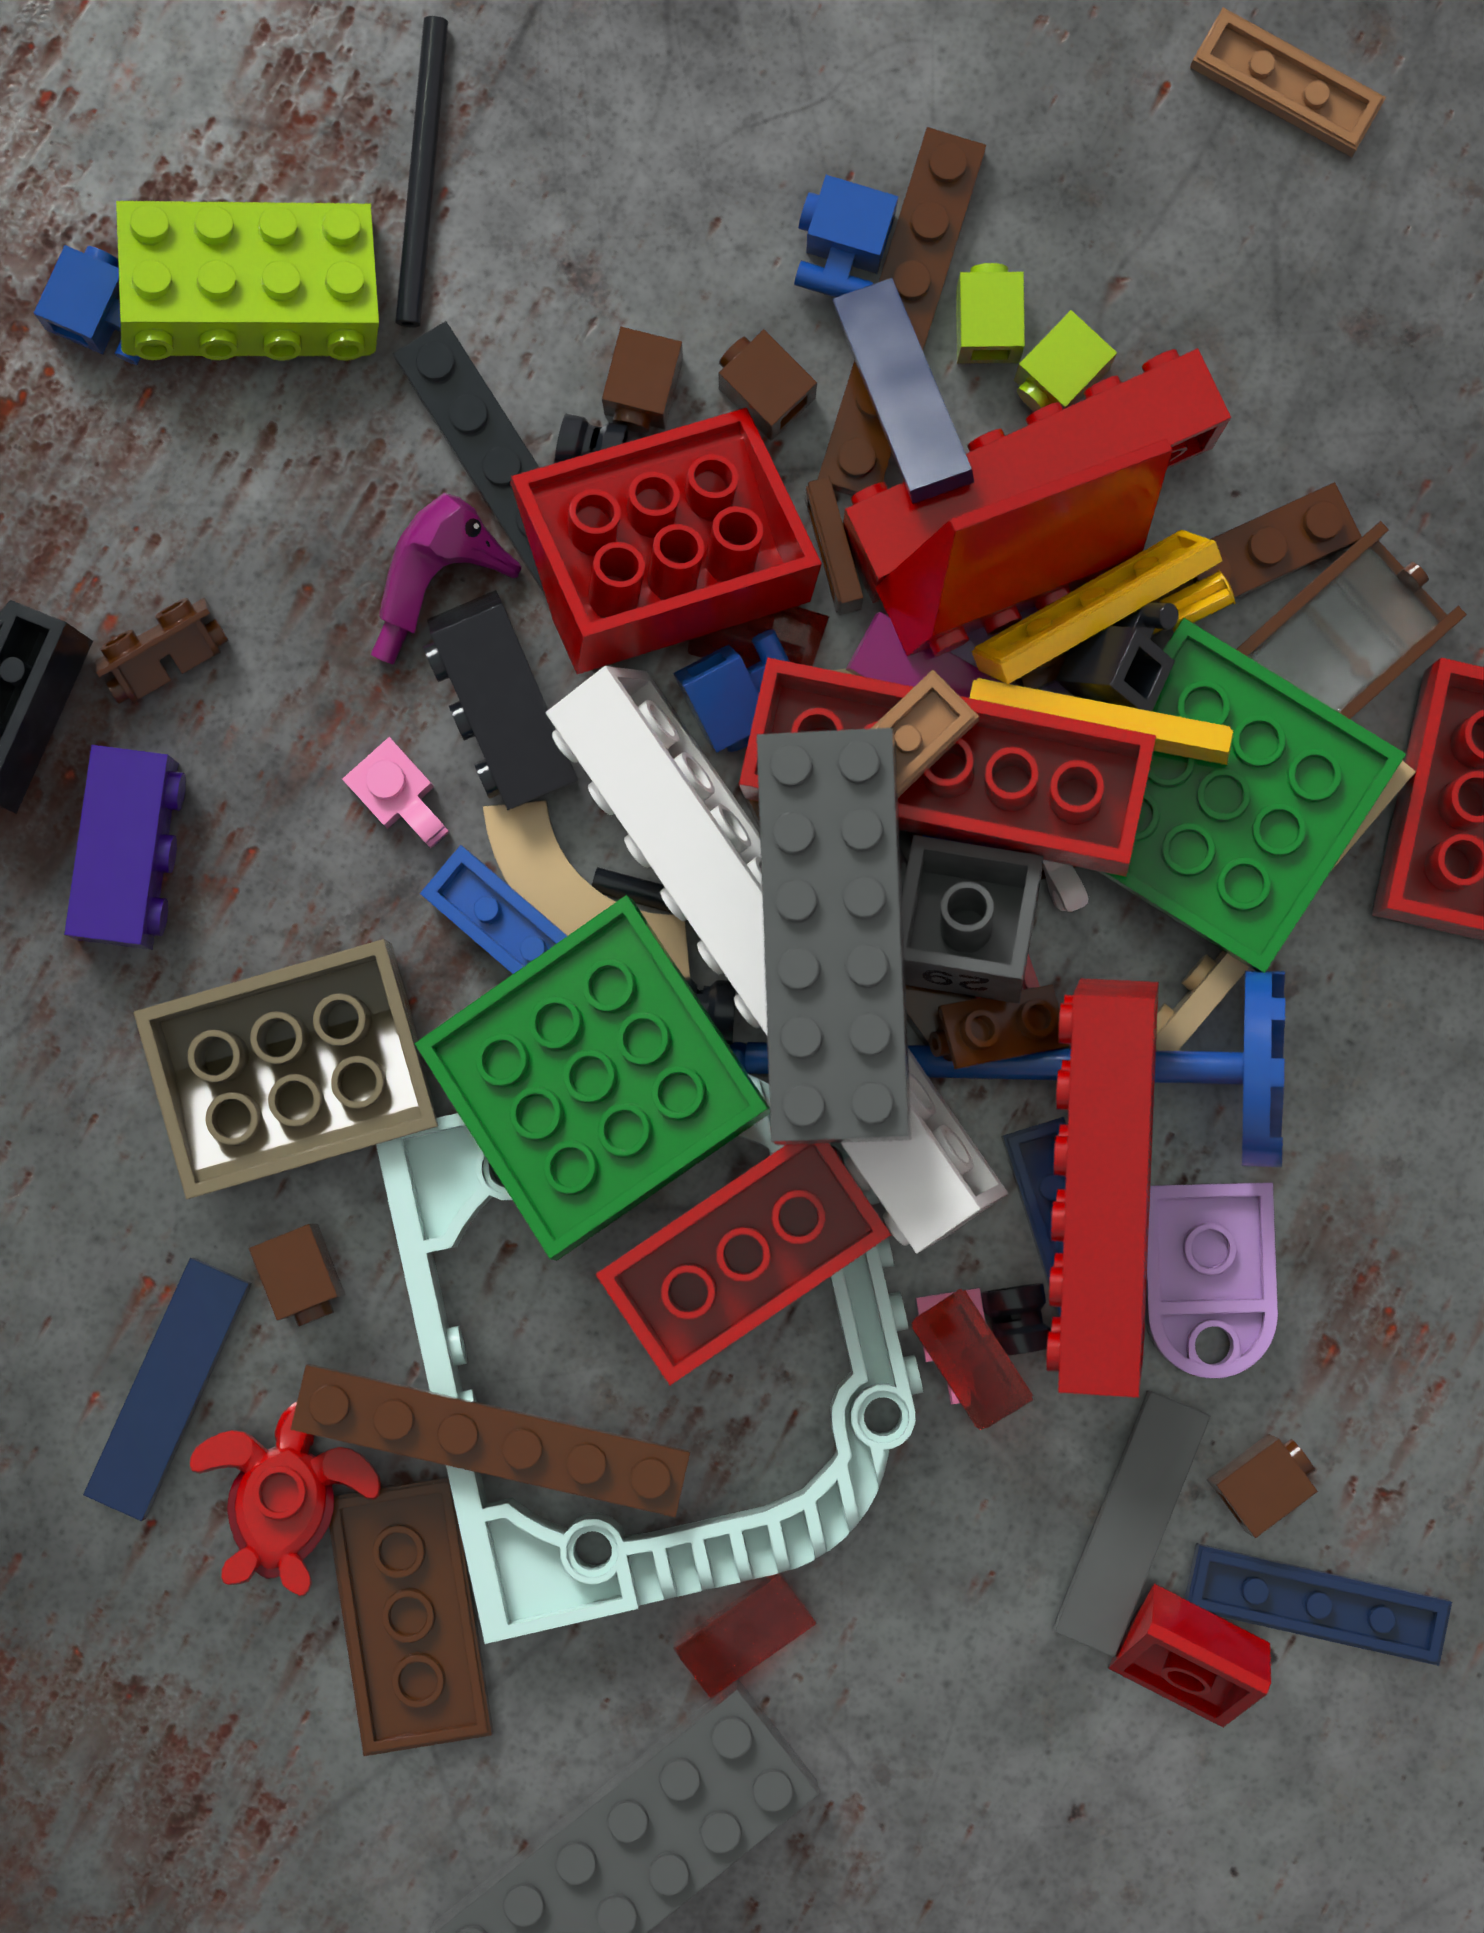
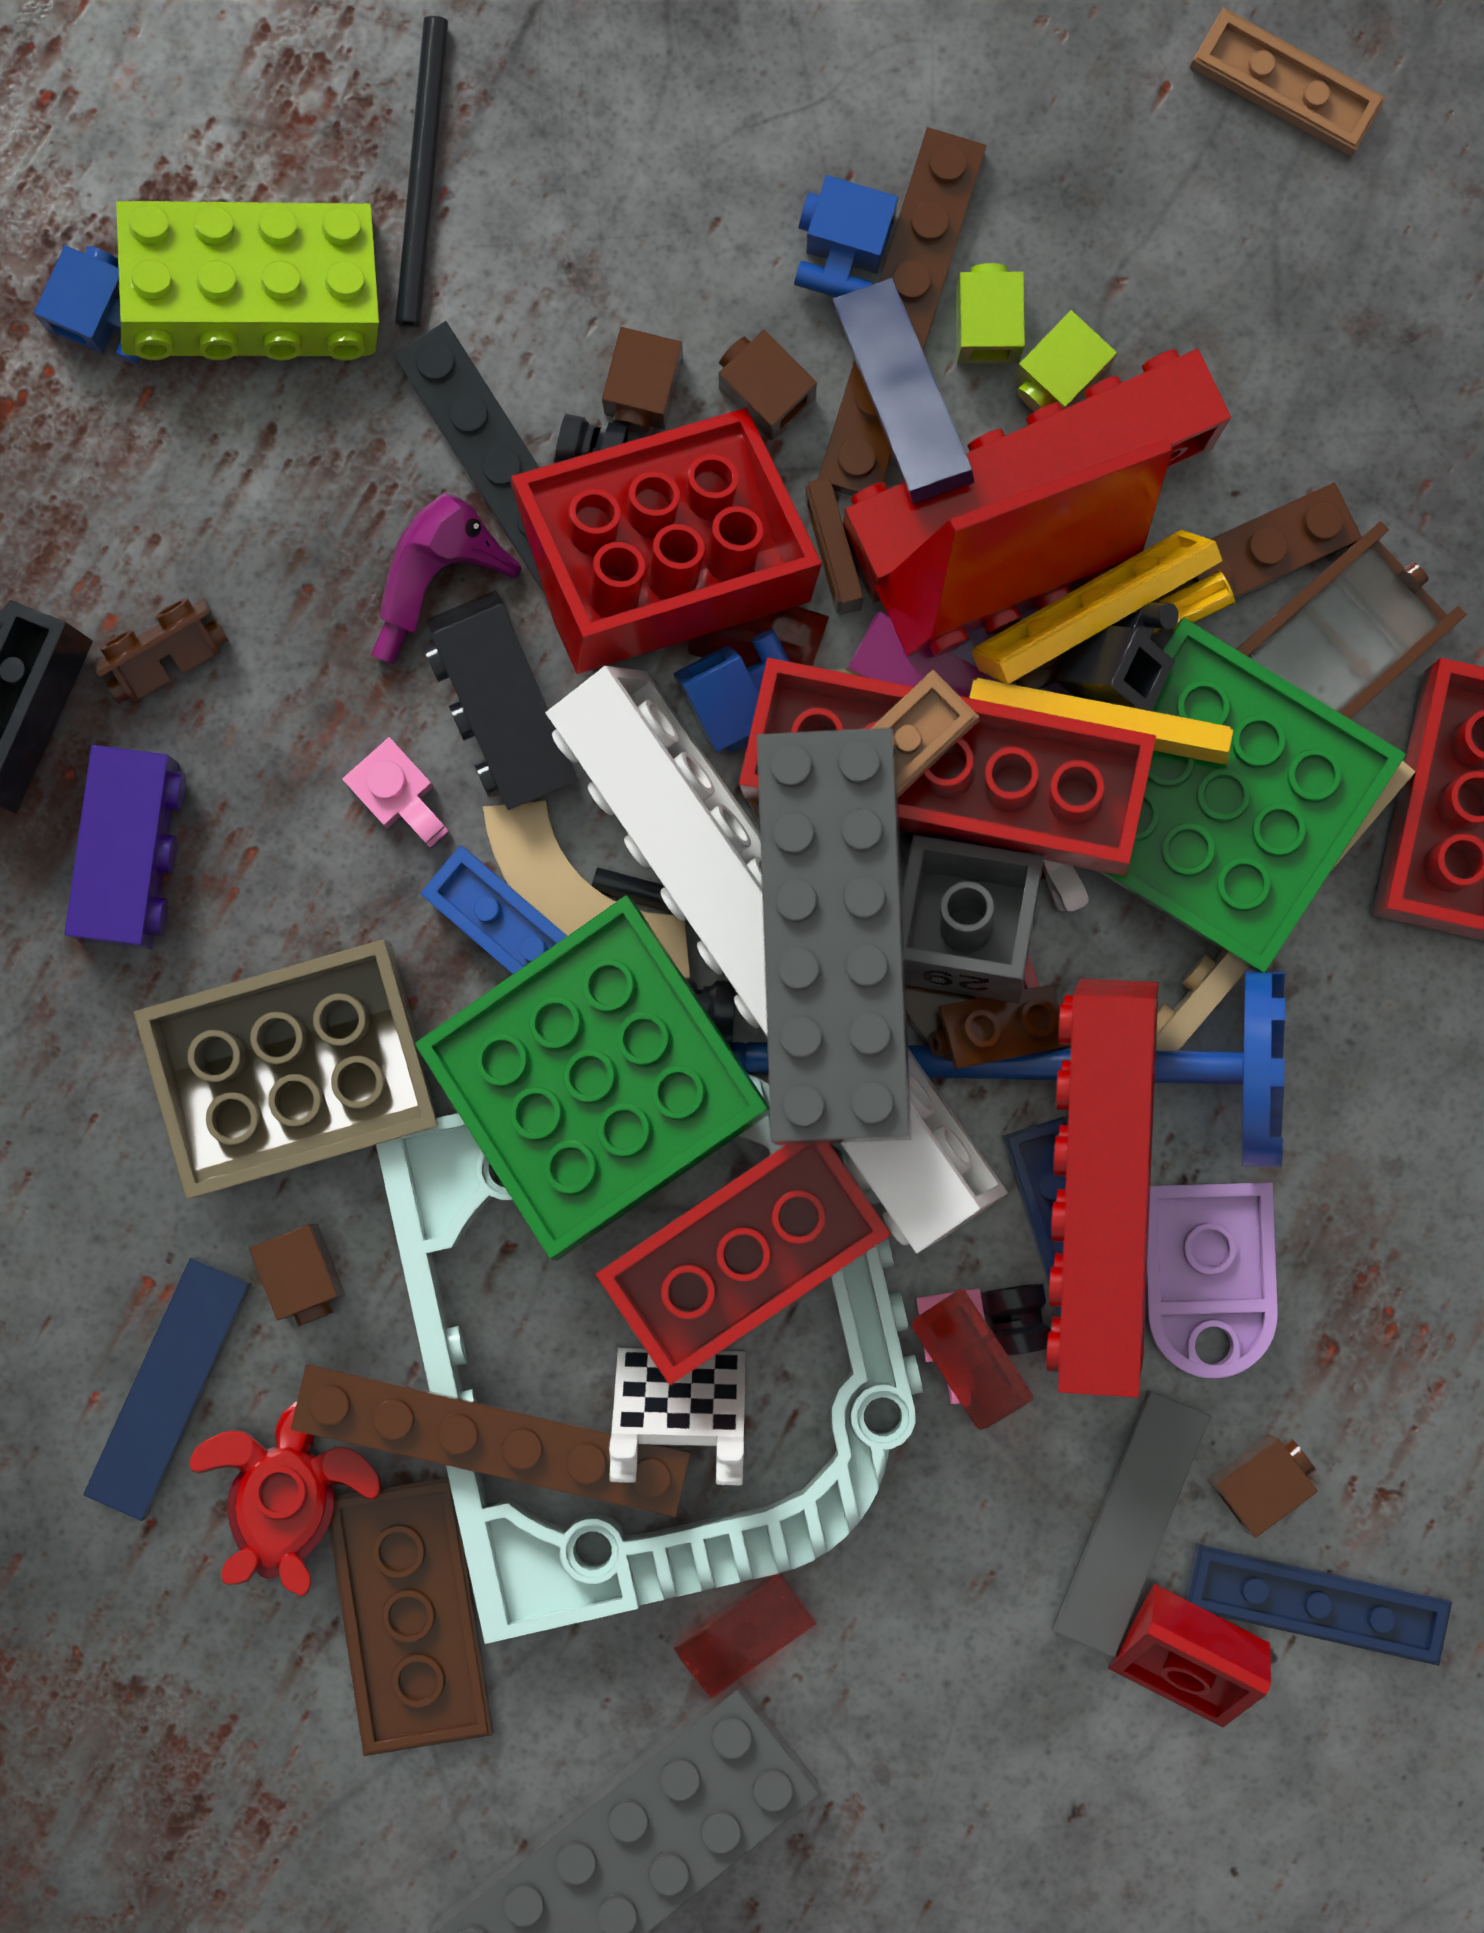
none -> white flag [609,1348,746,1485]

